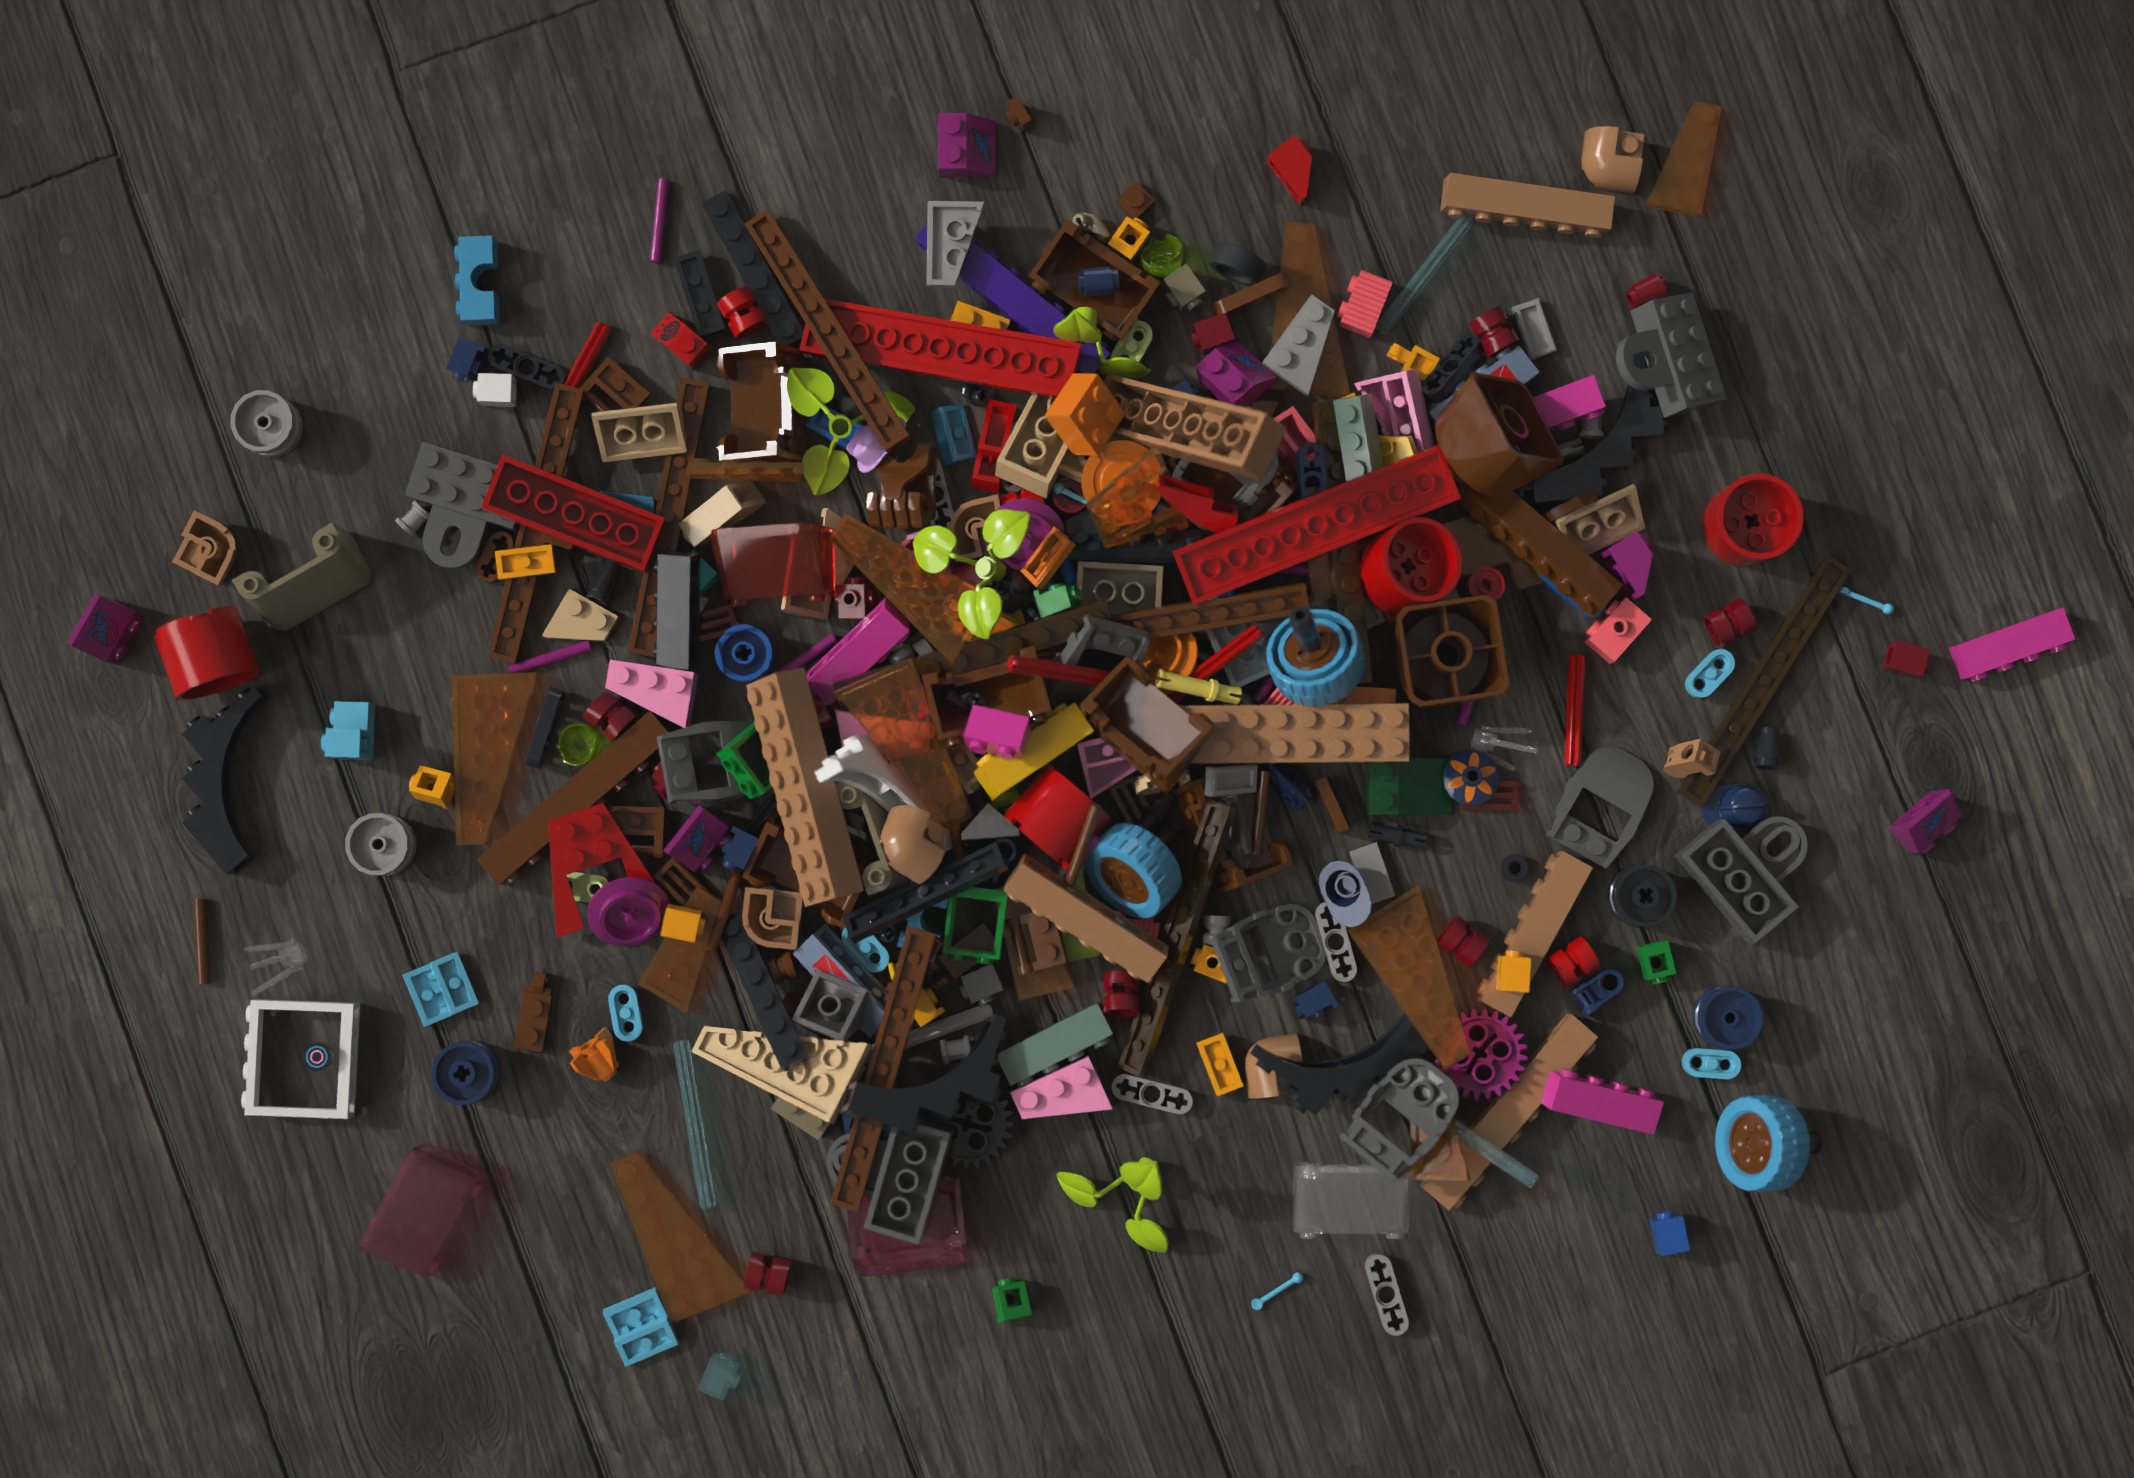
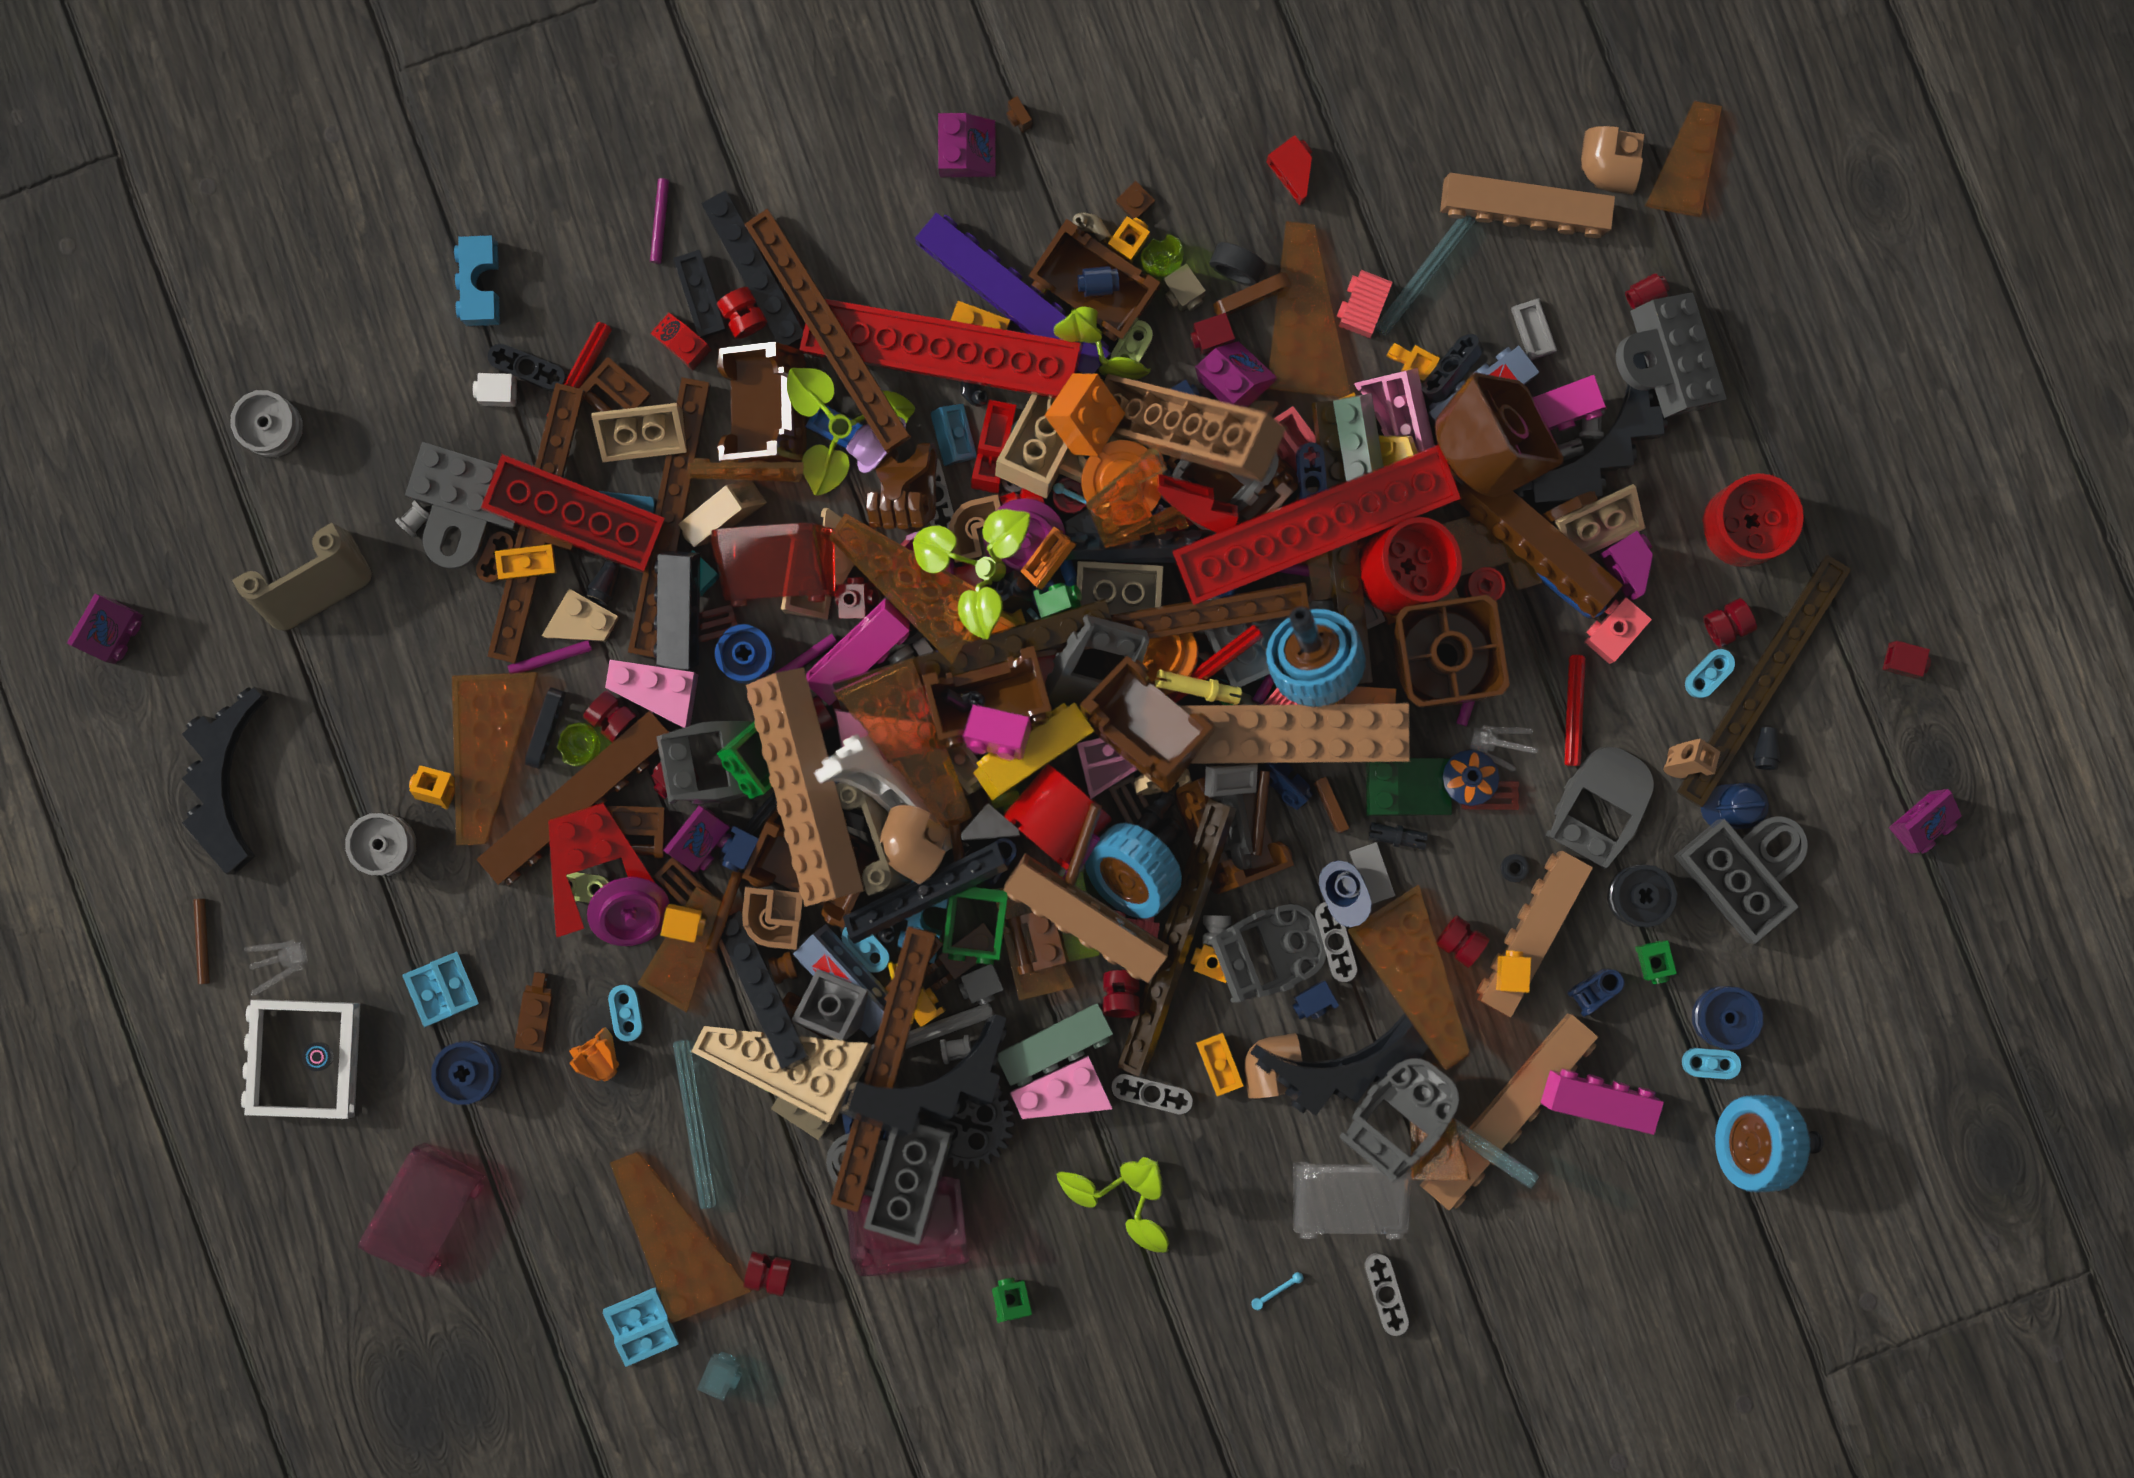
red brick [154,606,260,701] -> none
medium nougat brick [172,510,237,586] -> none
medium azure brick [321,701,375,760] -> none
dark blue brick [446,337,489,384] -> none
light grey wing [927,201,984,288] -> none
red axle [1007,655,1109,686] -> none
light grey wing [1262,295,1335,397] -> none
magenta gear [1434,1008,1529,1102] -> none
dark red wheel [1468,306,1520,358] -> none
red wheel [1547,936,1601,988] -> none
blue brick [1649,1210,1690,1256] -> none
medium azure hinge [1838,587,1894,615] -> none
dark pink brick [1949,608,2075,682] -> none

